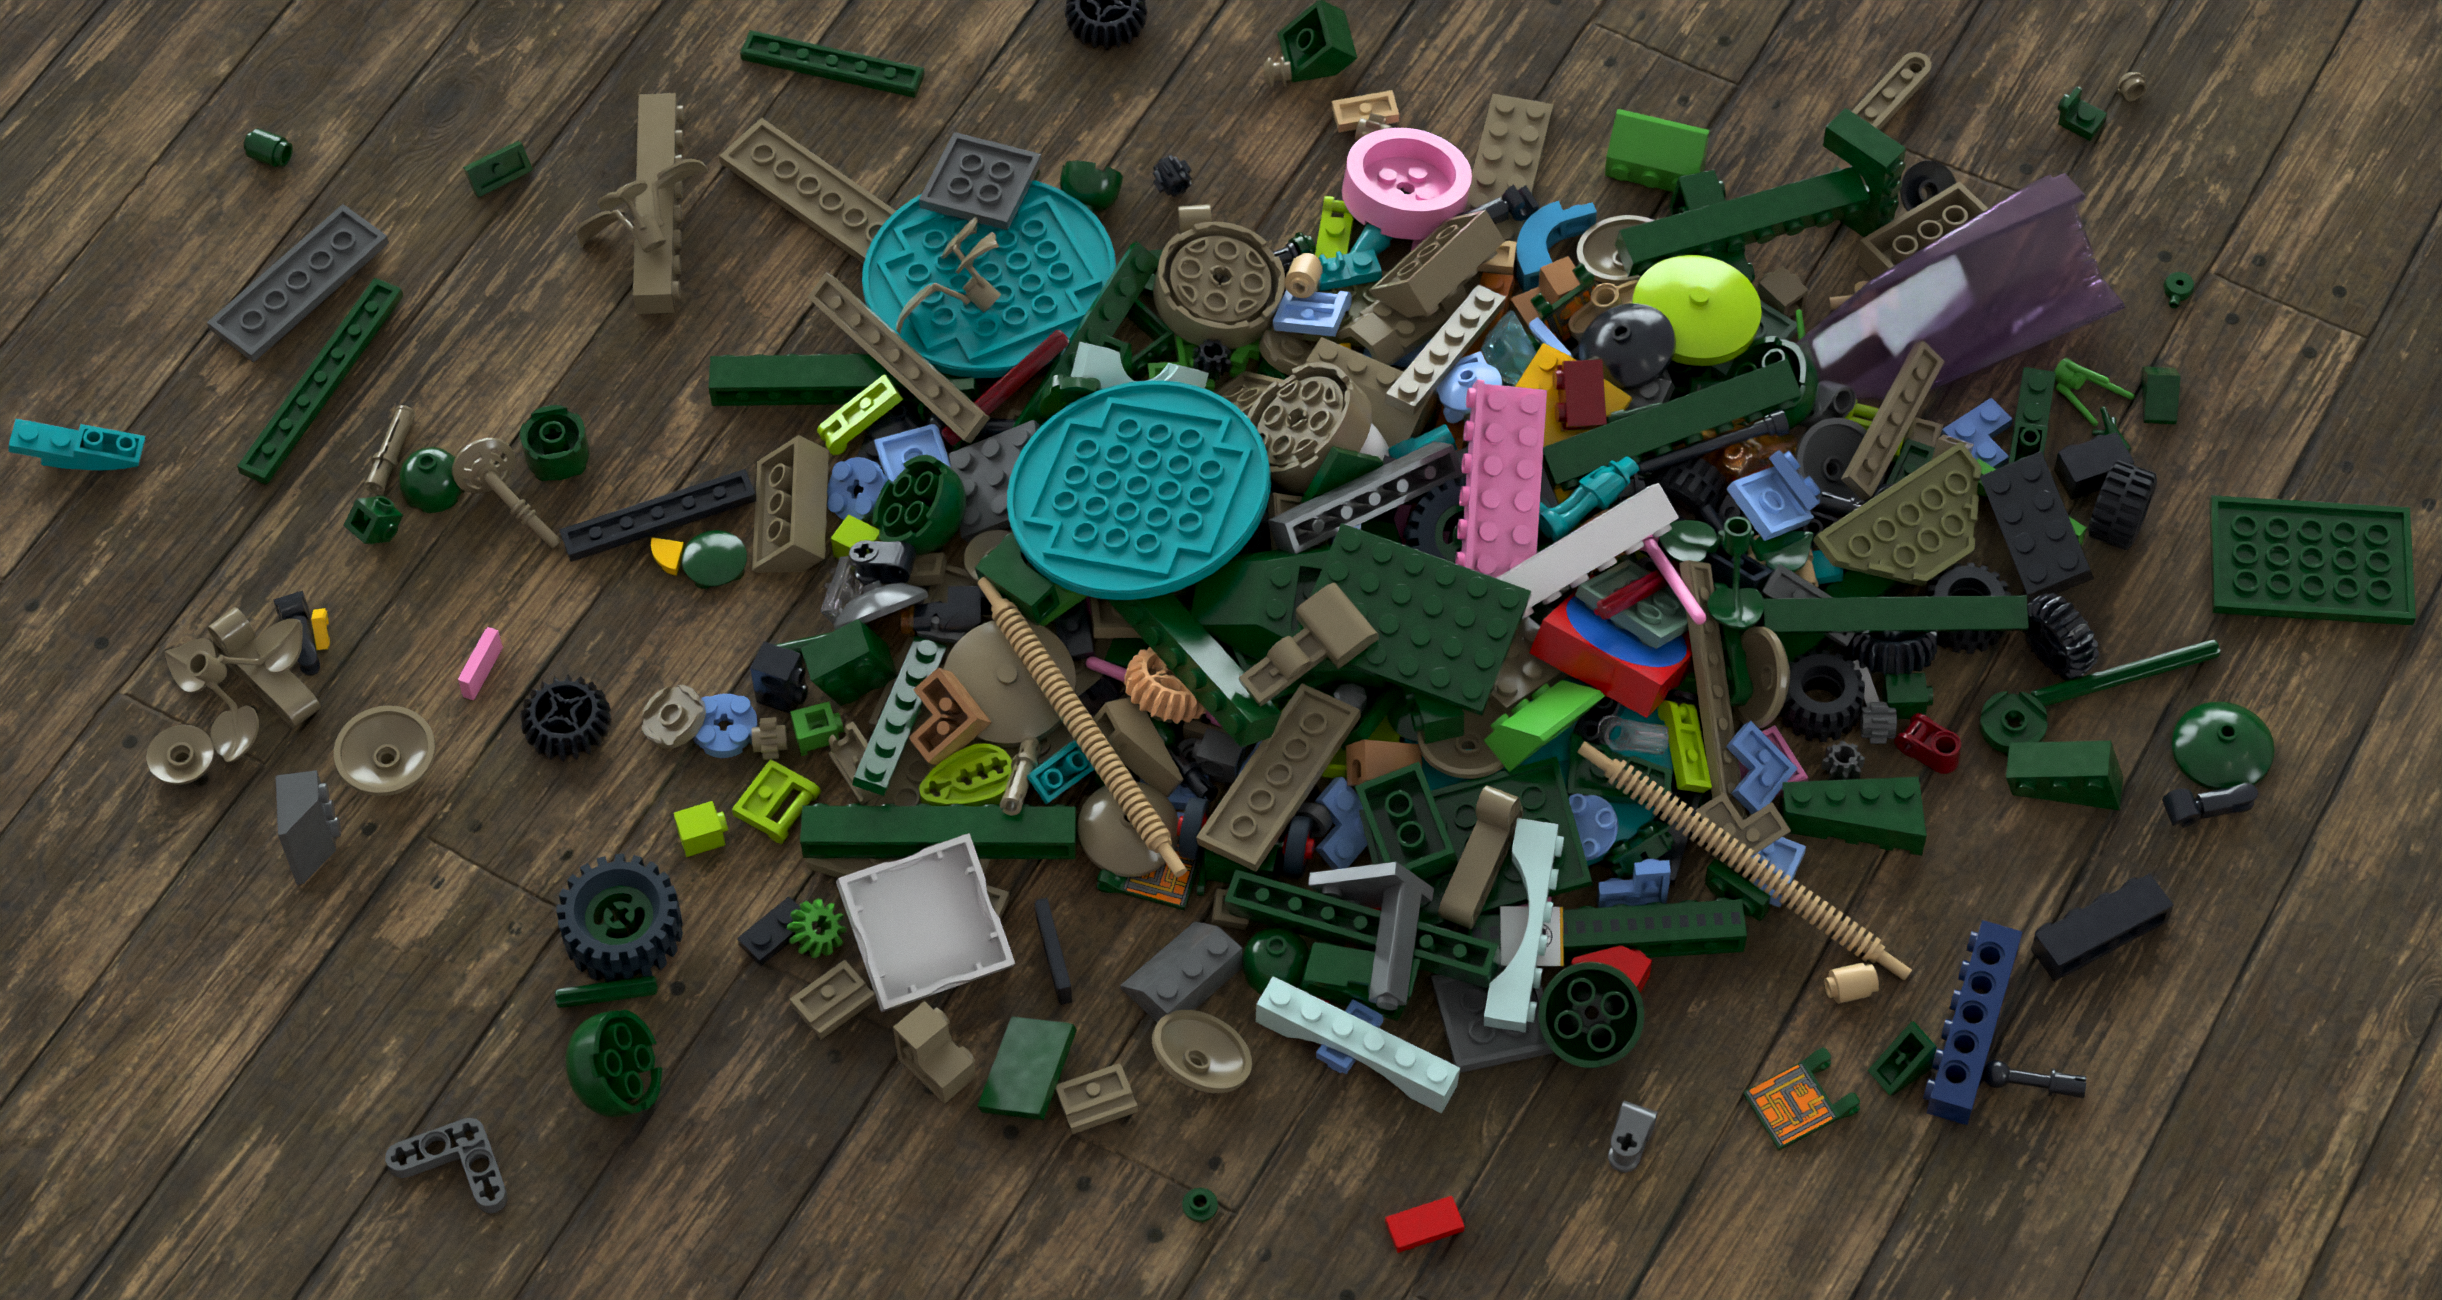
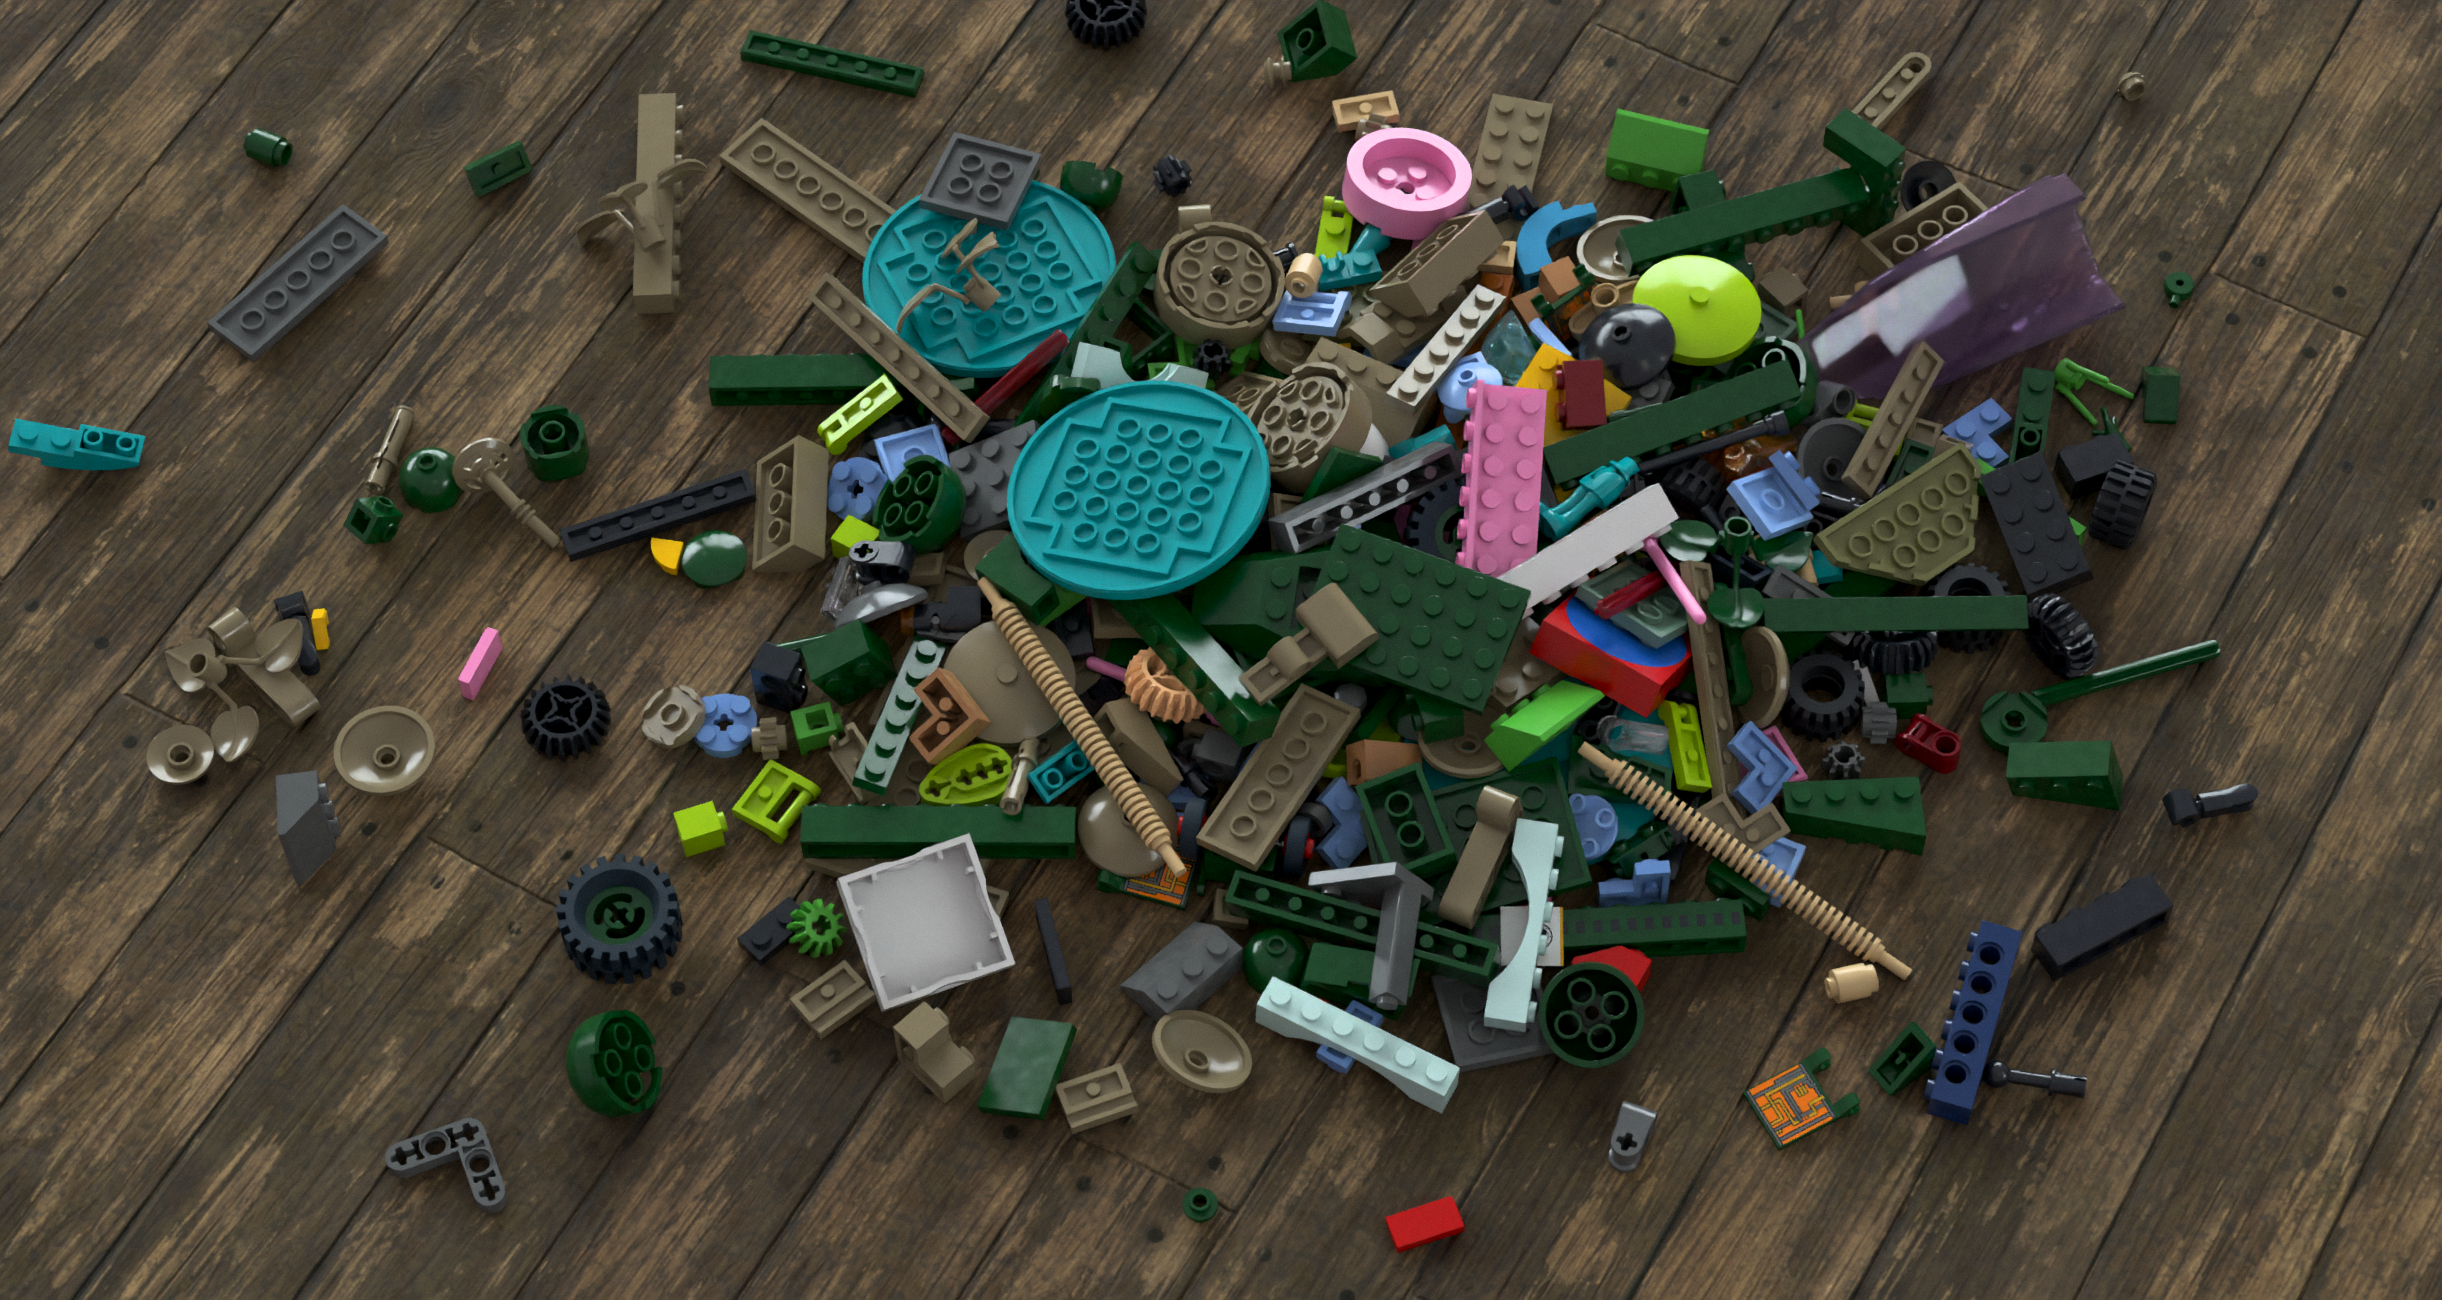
dark green plate [237,278,403,485] -> none
dark green axle [555,976,658,1008] -> none
dark green plate [1288,232,1316,256] -> none
dark green bracket [2057,86,2107,141] -> none
dark green dish [2172,702,2275,790] -> none
dark green plate [2209,495,2416,626] -> none

